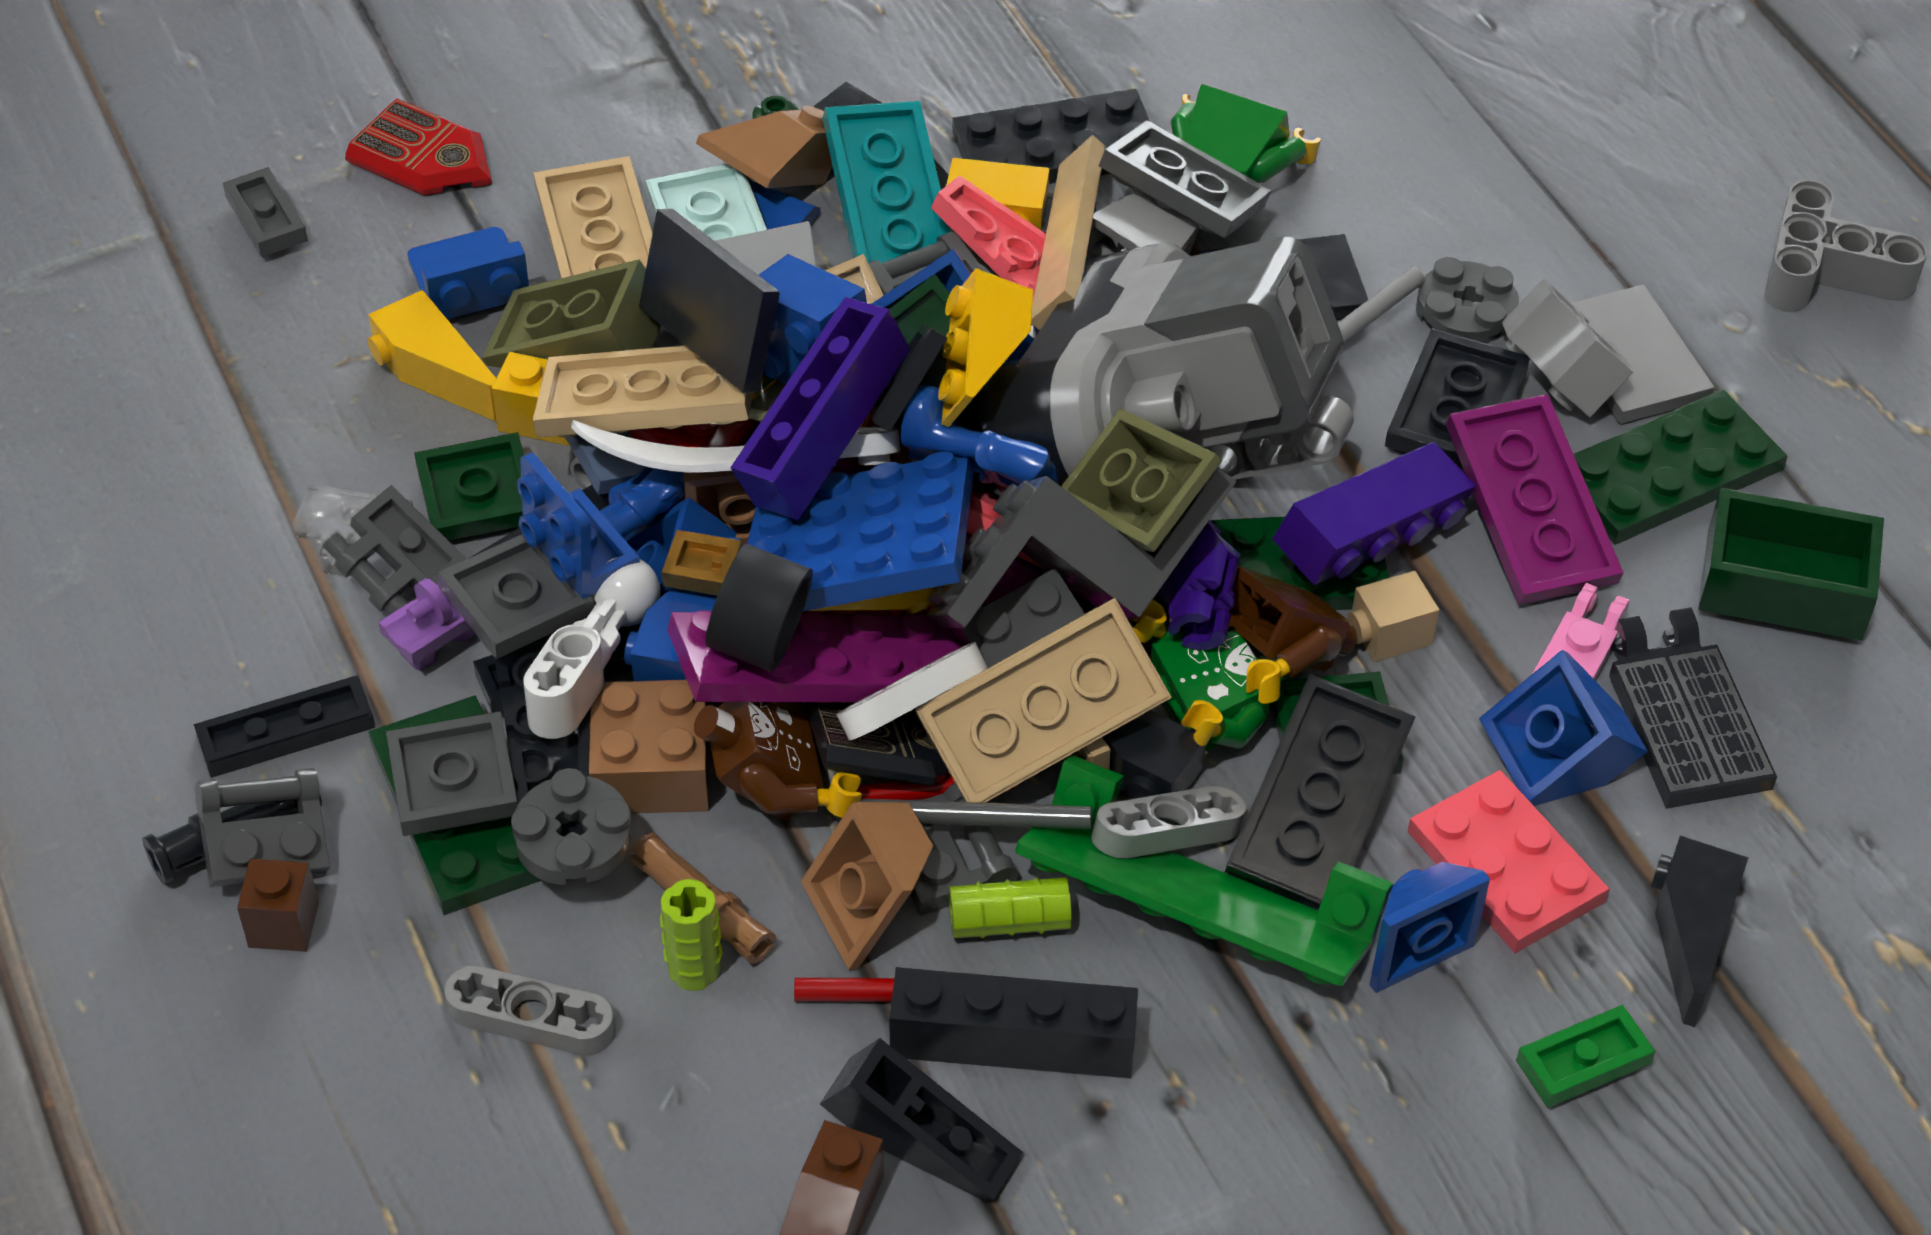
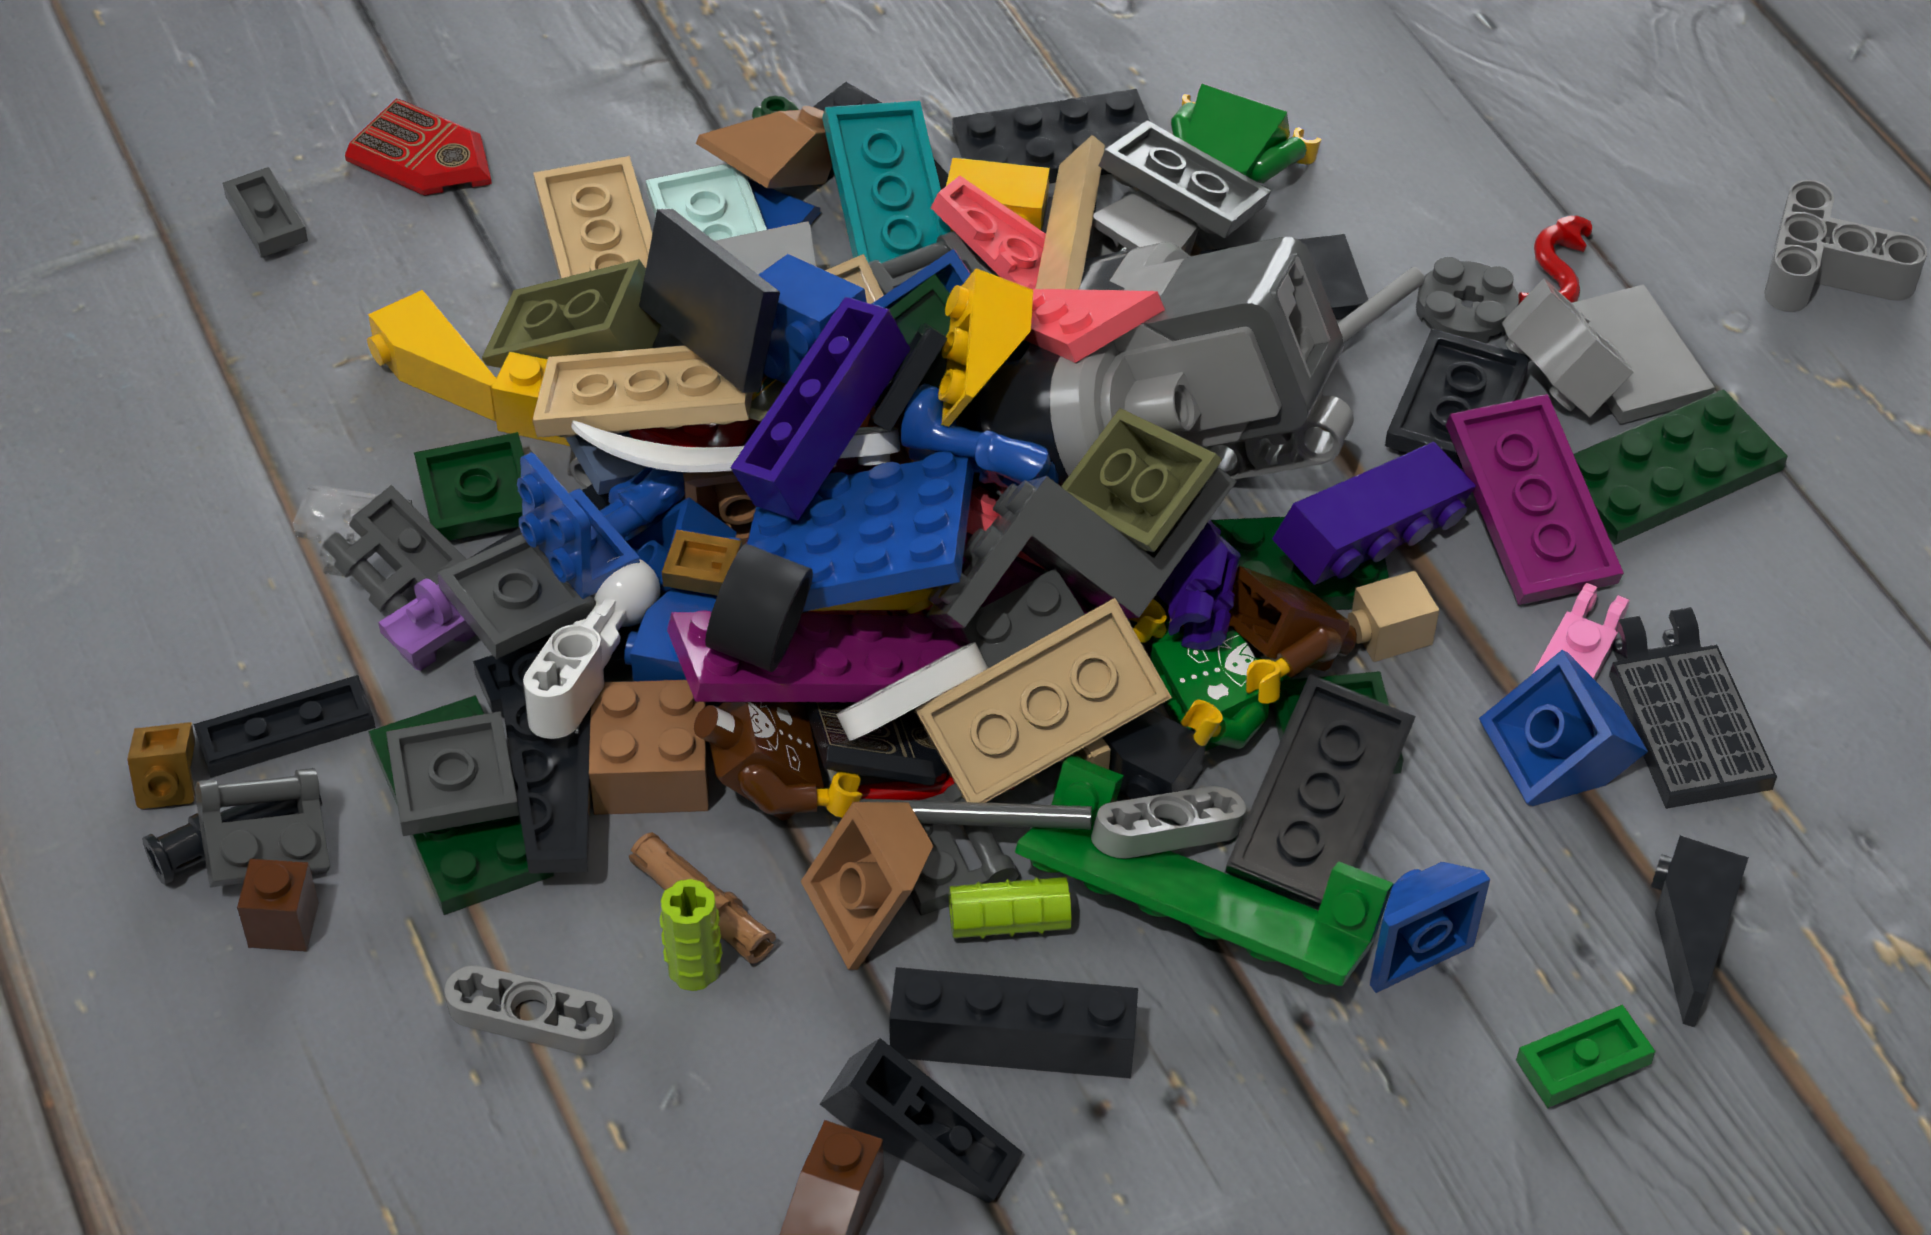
blue bracket [407,227,529,319] -> none
dark grey plate [511,768,631,885] -> none
red bar [794,977,894,1002] -> none
coral plate [1407,770,1610,953] -> none
dark green piece [1698,488,1884,641] -> none
none -> pearl gold bracket [127,722,195,809]
none -> coral wing [1024,289,1165,363]
none -> red animal [1518,215,1592,304]

